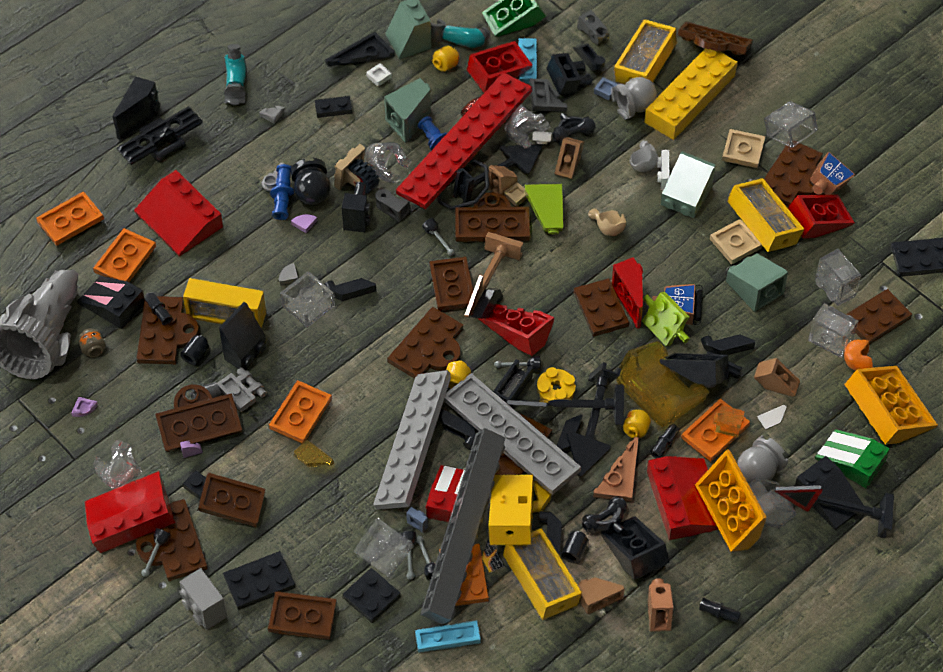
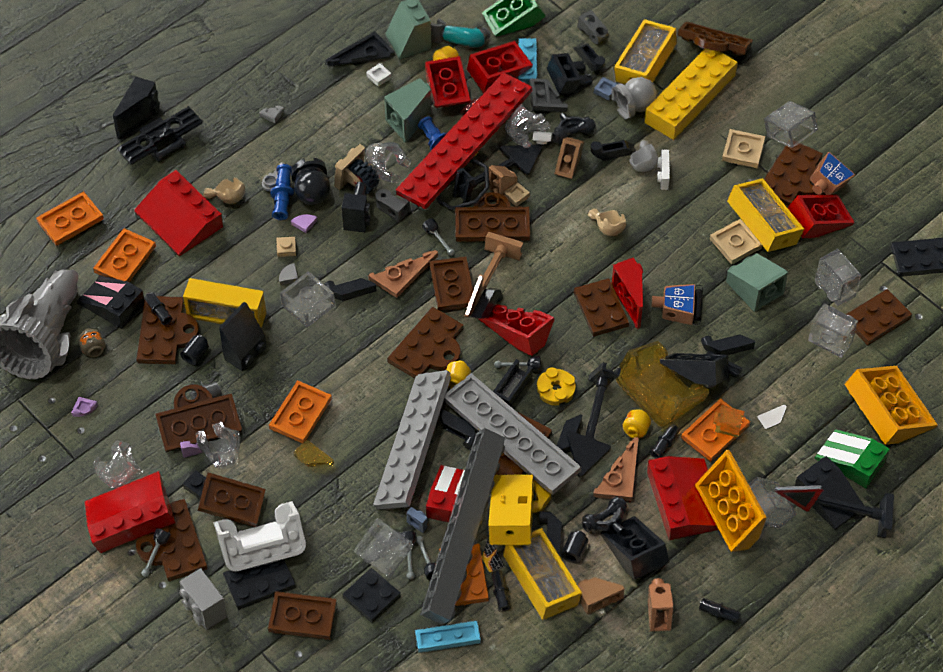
light grey plate [217,367,267,412] -> none
piece [225,44,246,105] -> none
black plate [315,96,352,118] -> none
black piece [507,384,624,425] -> none
lime slope [524,184,563,235] -> none
lime plate [642,292,690,346] -> none
slope [661,151,715,218] -> none
light grey tile [737,435,788,486] -> none
medium nougat slope [754,358,800,397] -> none
orange helmet [844,339,873,370] -> none
none -> clear piece [196,422,240,470]
none -> tan hair [203,177,245,204]
none -> white windscreen [214,501,306,571]
none -> tan plate [276,237,296,257]
none -> nougat wing [368,250,438,298]
none -> red slope [425,56,470,108]
none -> black axle [492,570,511,612]
none -> black piece [590,140,636,161]

